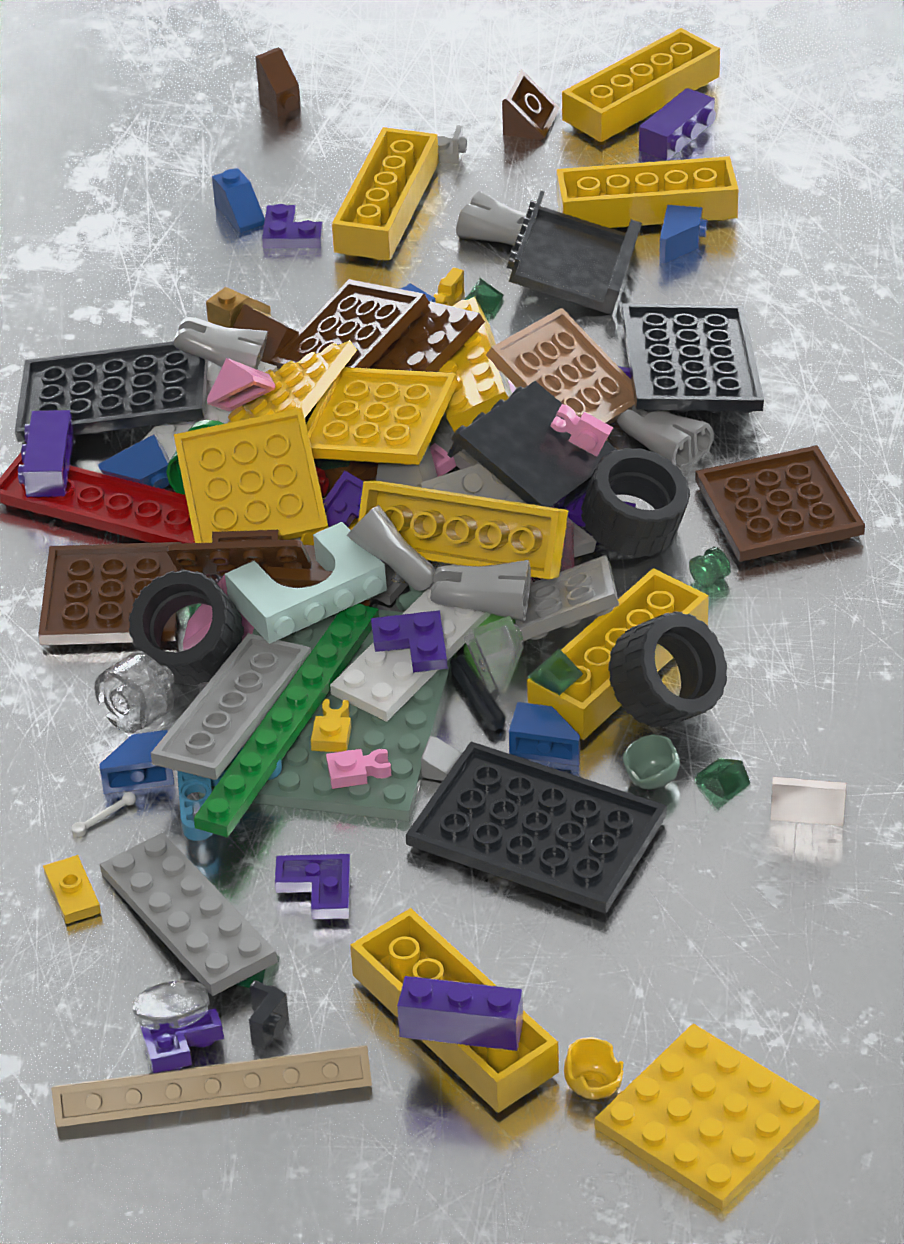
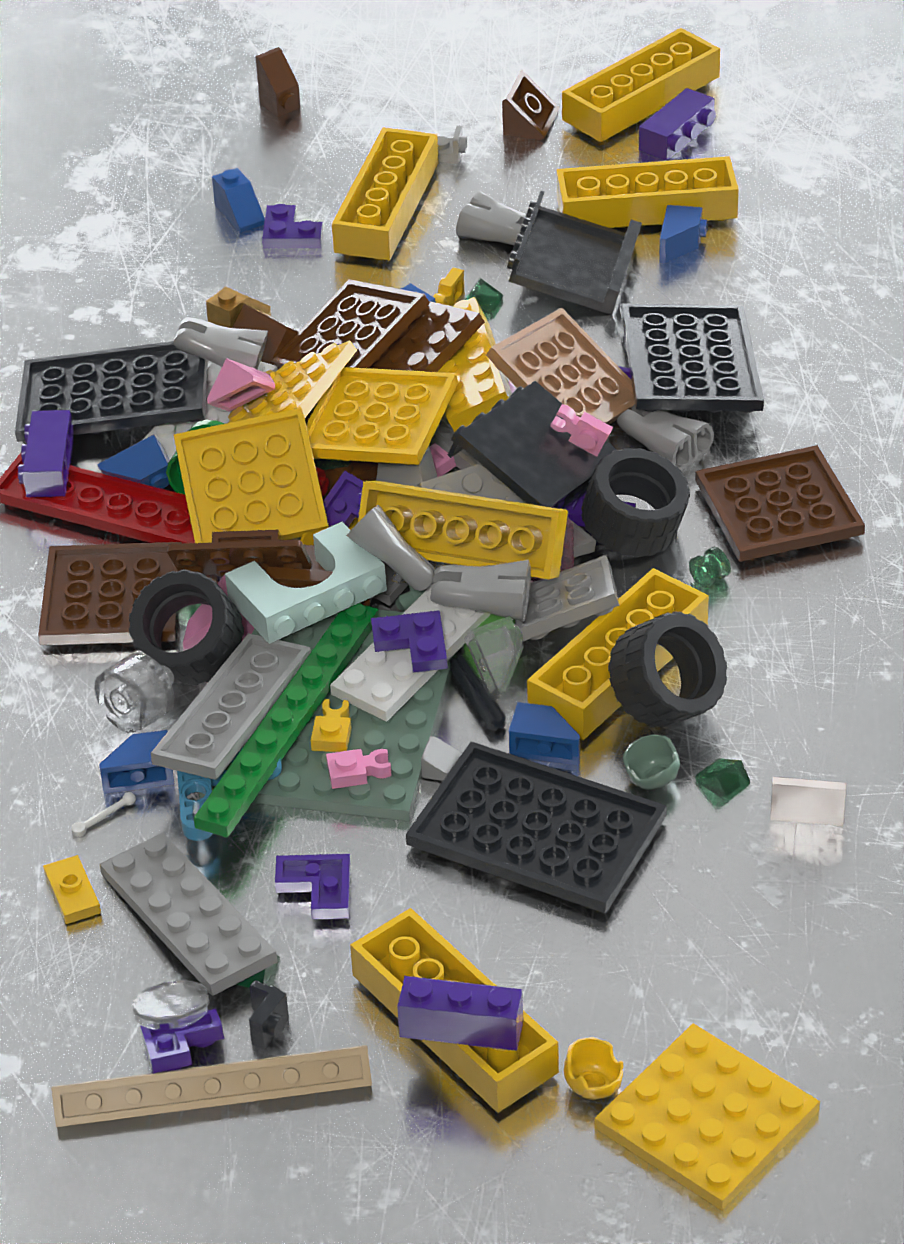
clear green slope [529,648,583,696] -> none

